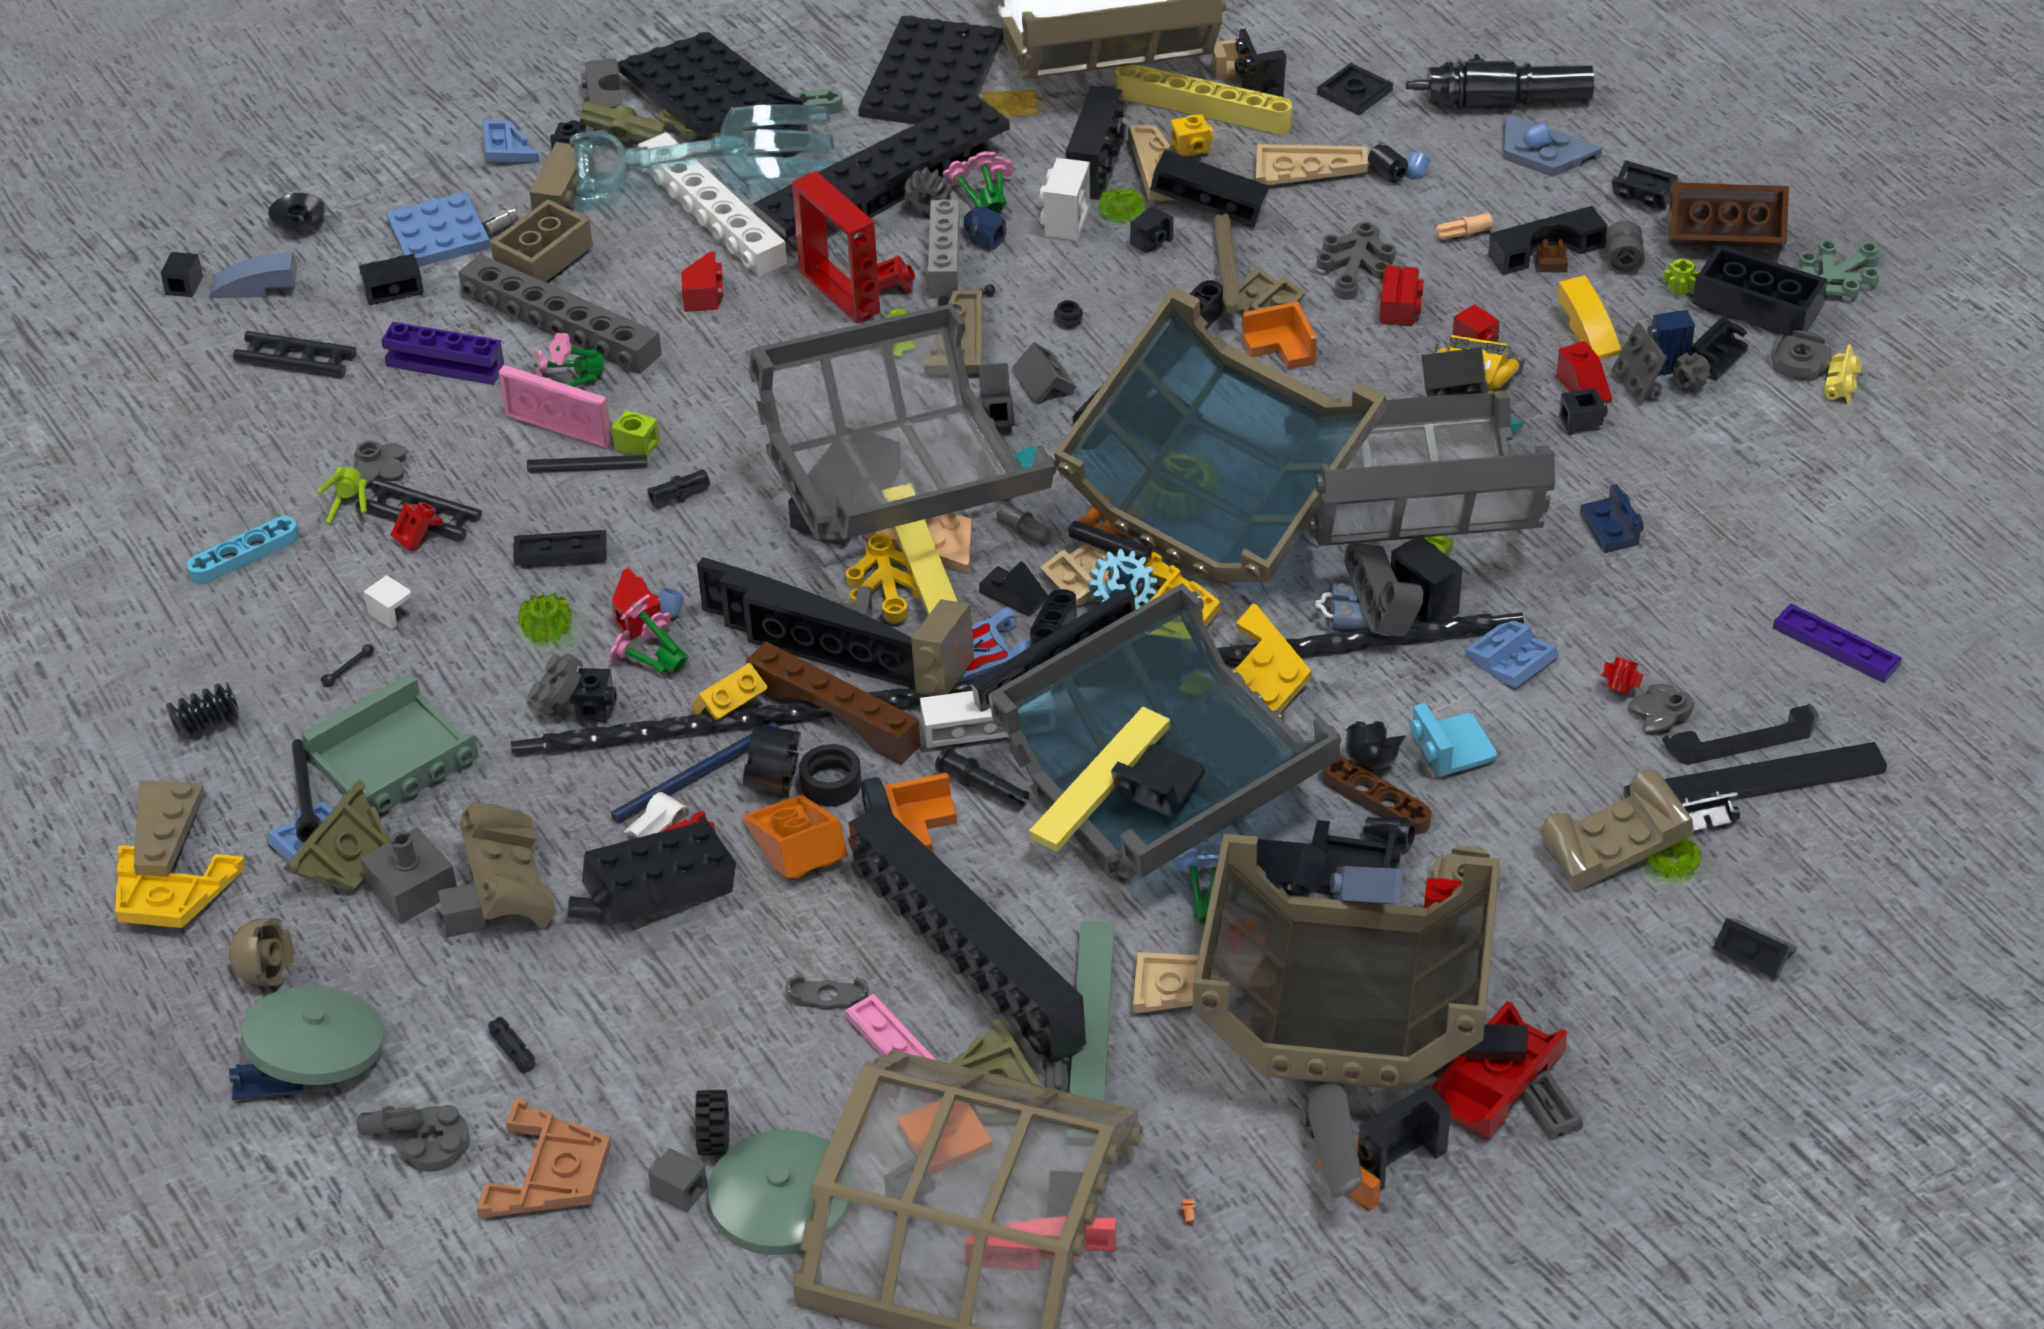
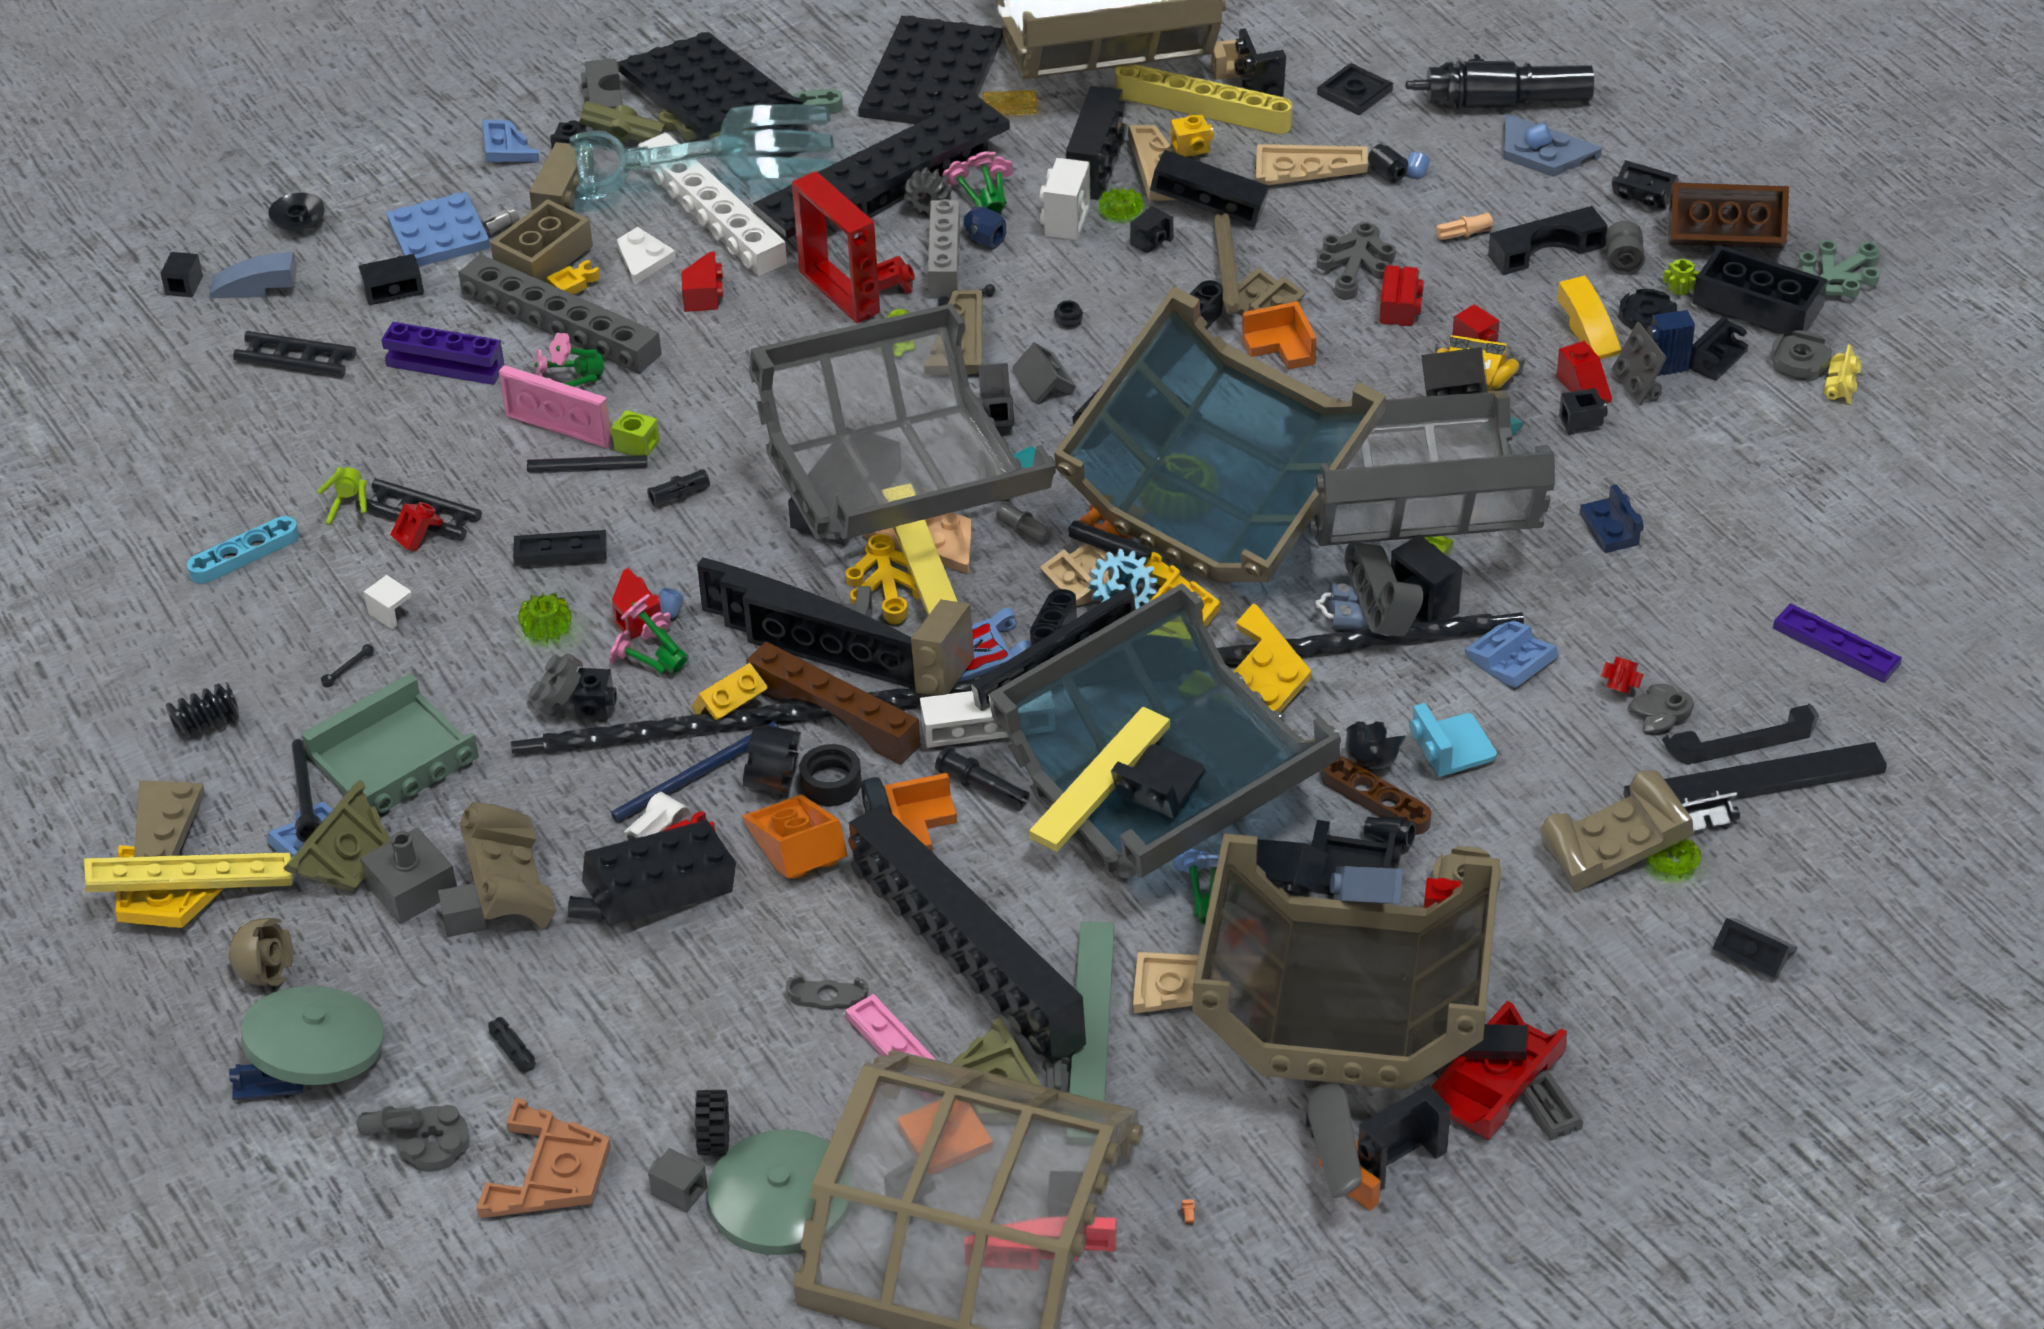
dark grey plate [354,441,408,484] -> none
black slope [979,561,1048,617] -> none
reddish brown tile [1536,240,1568,273] -> none
dark grey gear [1673,352,1711,390] -> none
none -> light yellow tile [84,853,293,892]
none -> yellow plate [546,260,600,295]
none -> white wing [617,227,676,285]
none -> black tile [1619,288,1677,331]

